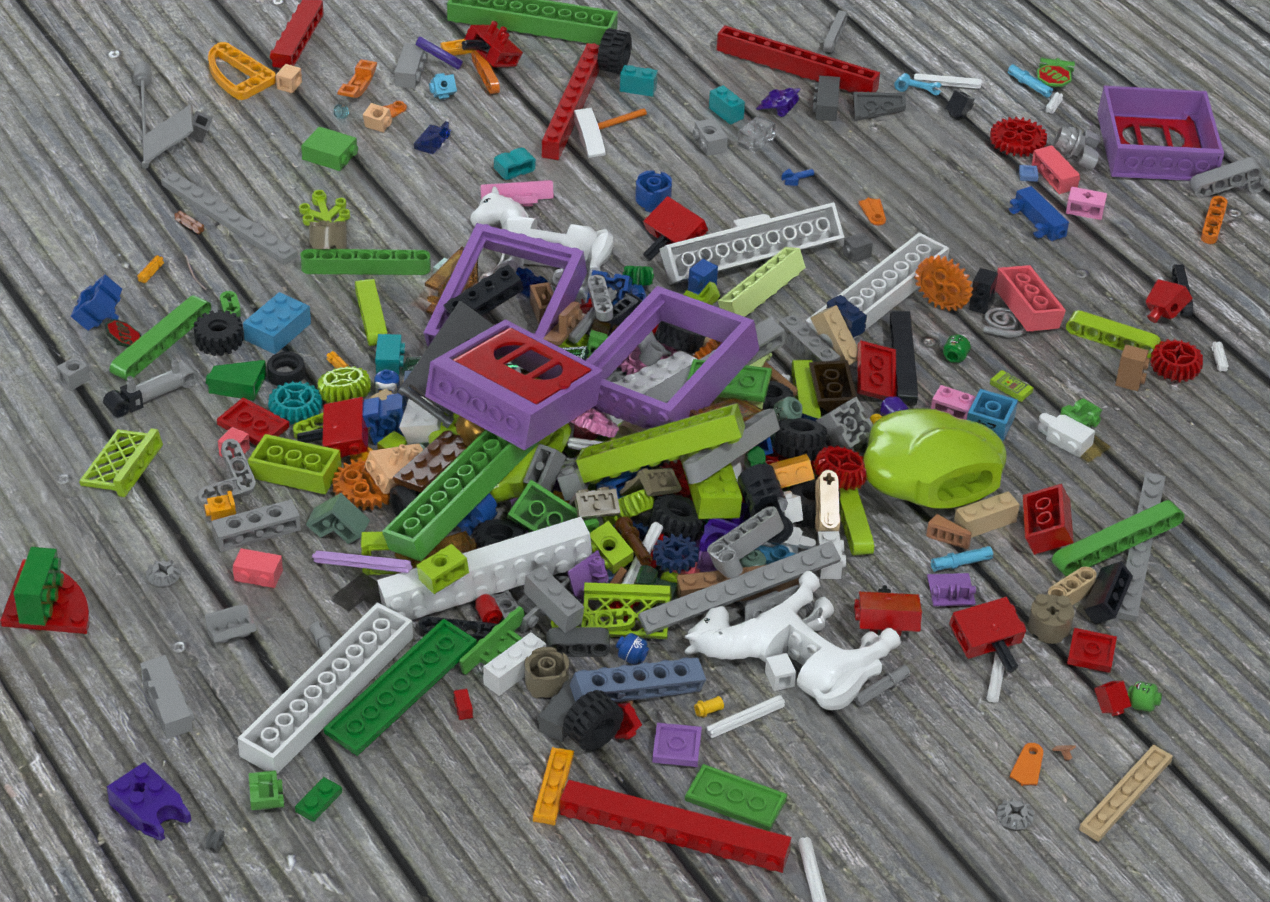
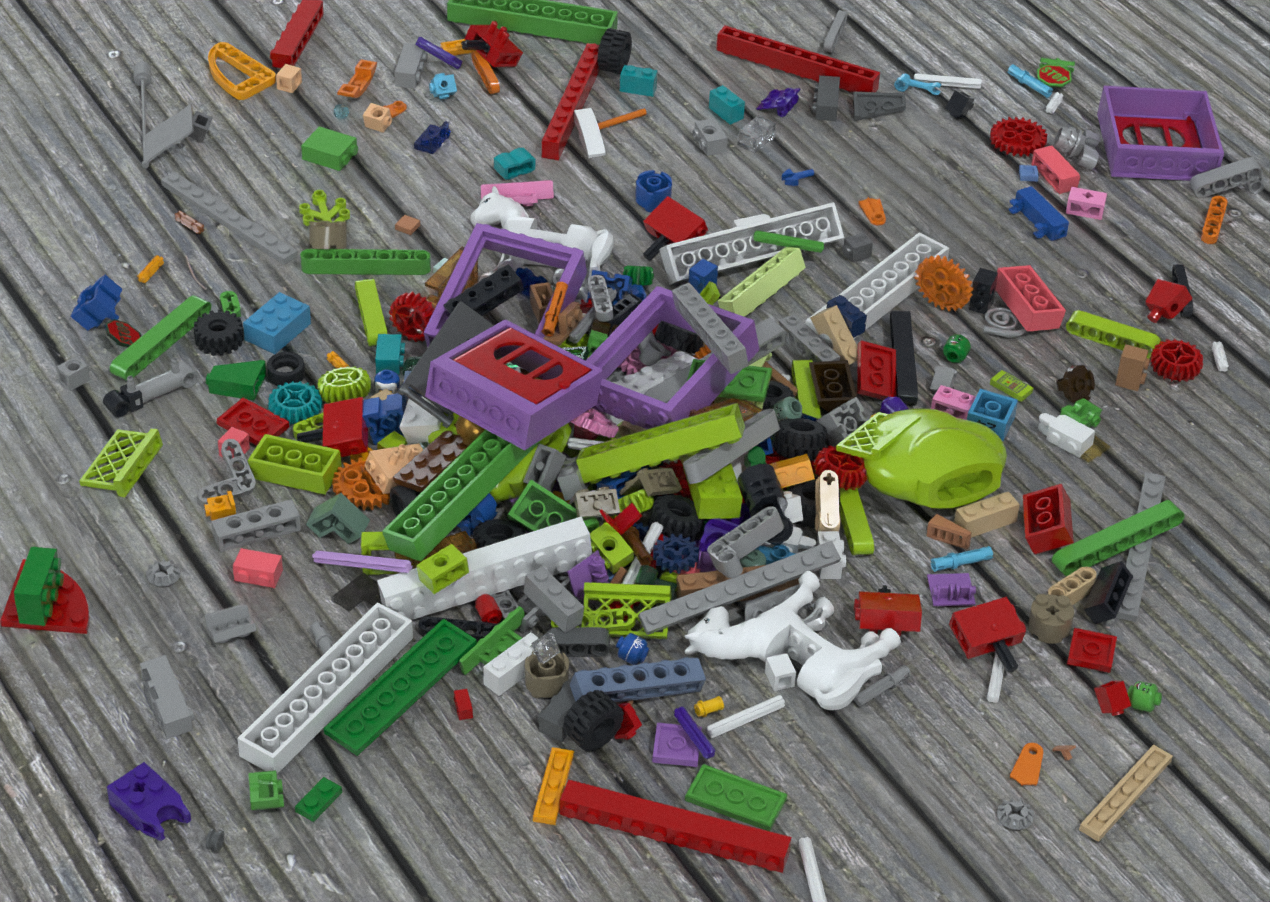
none -> red gear [389,291,436,342]
none -> nougat tile [395,215,420,235]
none -> clear tile [530,632,560,663]
none -> orange pin [541,282,568,336]
none -> red bracket [600,503,642,535]
none -> light grey brick [672,283,749,374]
none -> dark purple axle [674,706,715,759]
none -> bright green axle [753,230,824,253]
none -> lime fence [836,412,921,461]
none -> light grey tile [930,367,957,392]
none -> dark brown tile [1056,365,1095,404]

